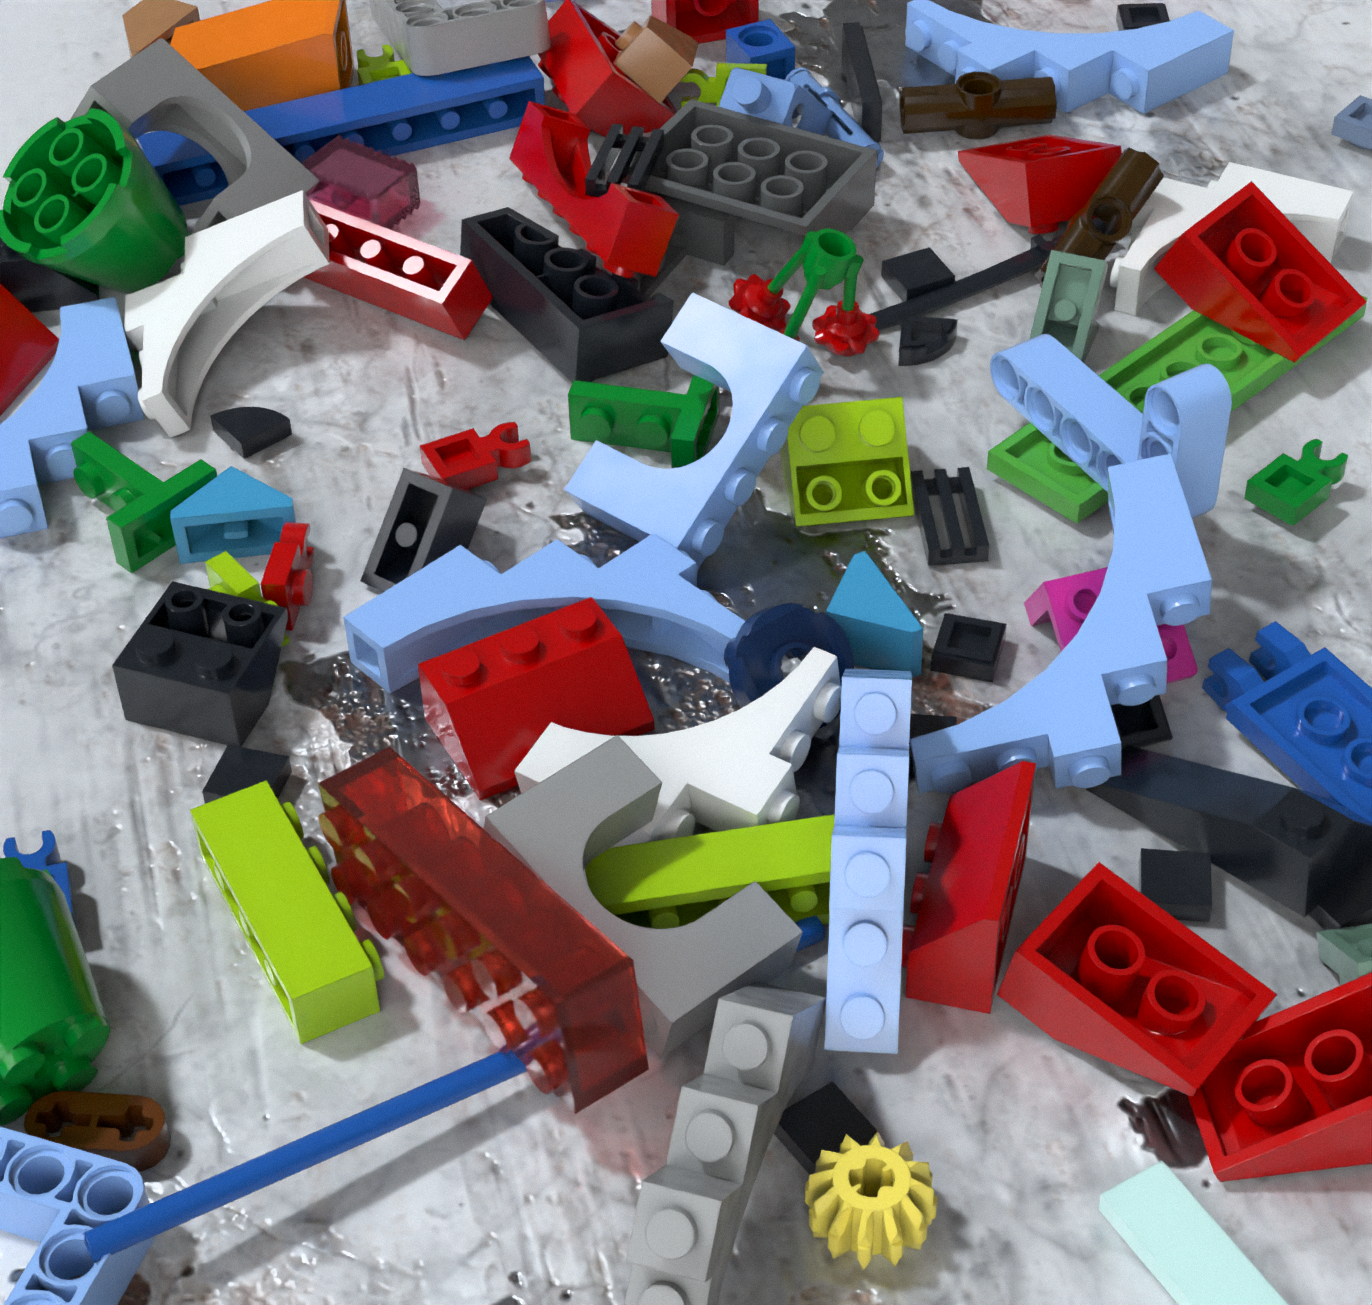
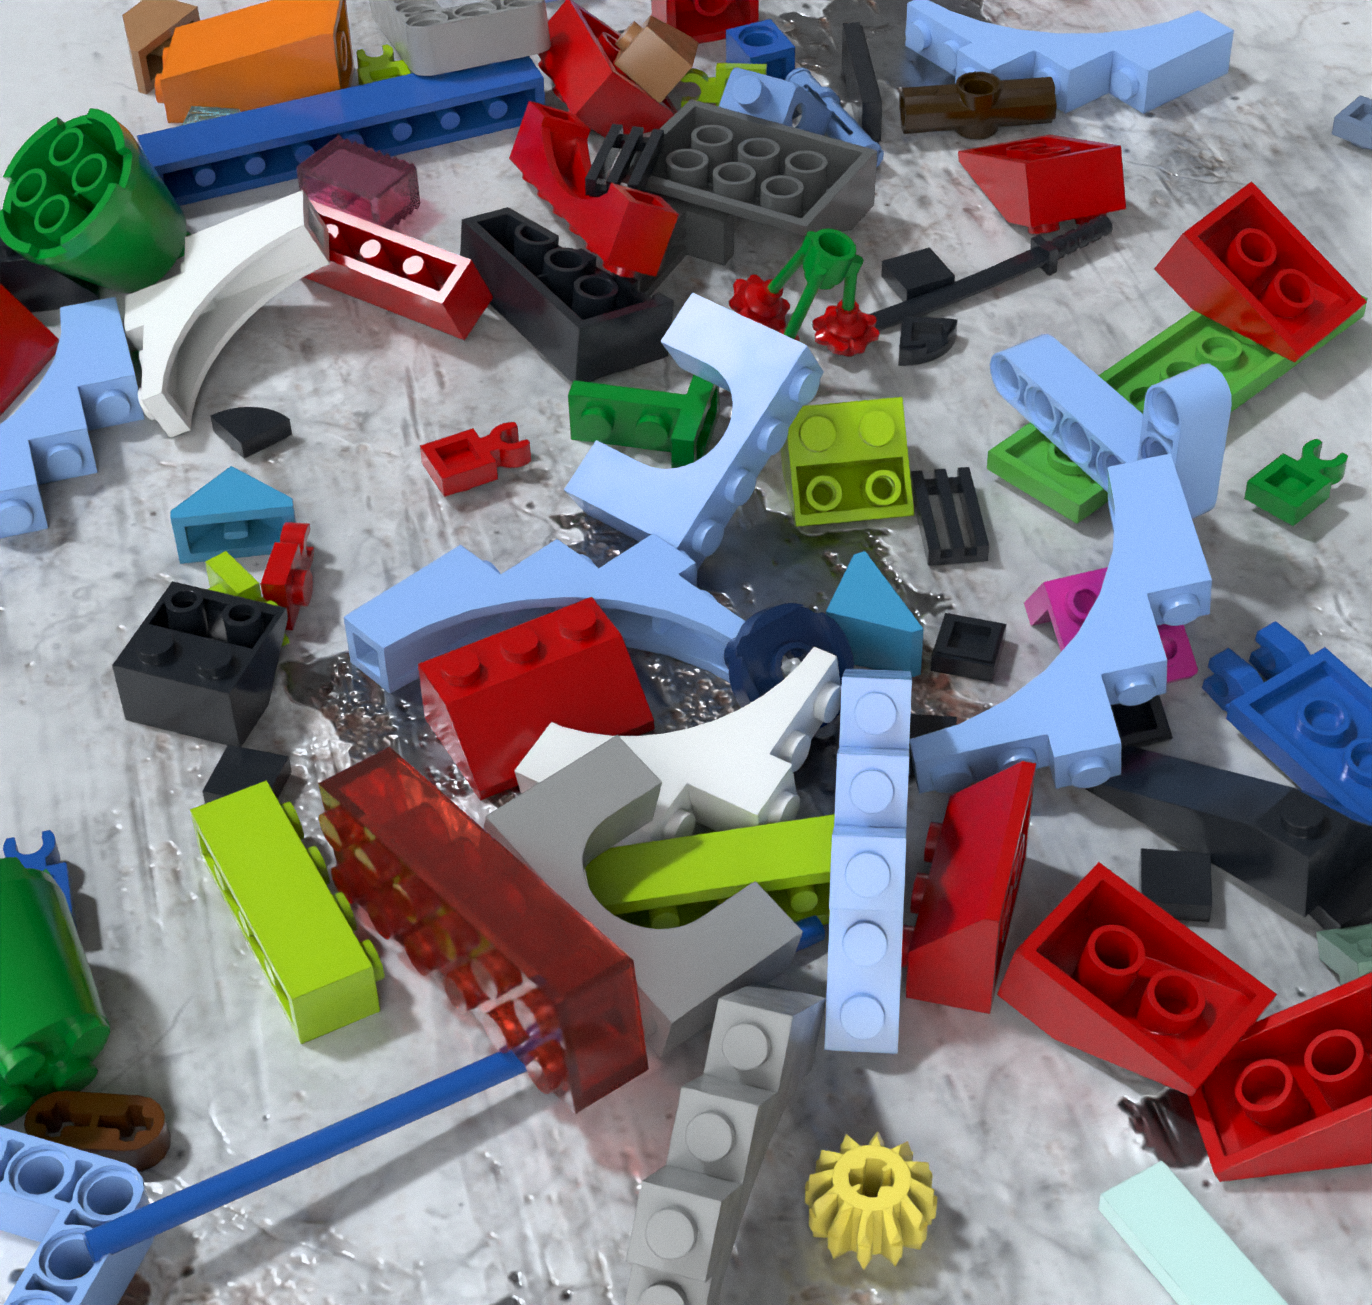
light grey arch [70,37,320,233] -> none
green bracket [71,431,217,574] -> none
black slope [360,468,488,592] -> none
black tile [774,1081,877,1175] -> none
sand green slope [1029,250,1109,363] -> none
dark brown piece [1034,147,1164,288] -> none
white arch [1110,162,1354,316] -> none
black tile [1116,3,1170,31] -> none

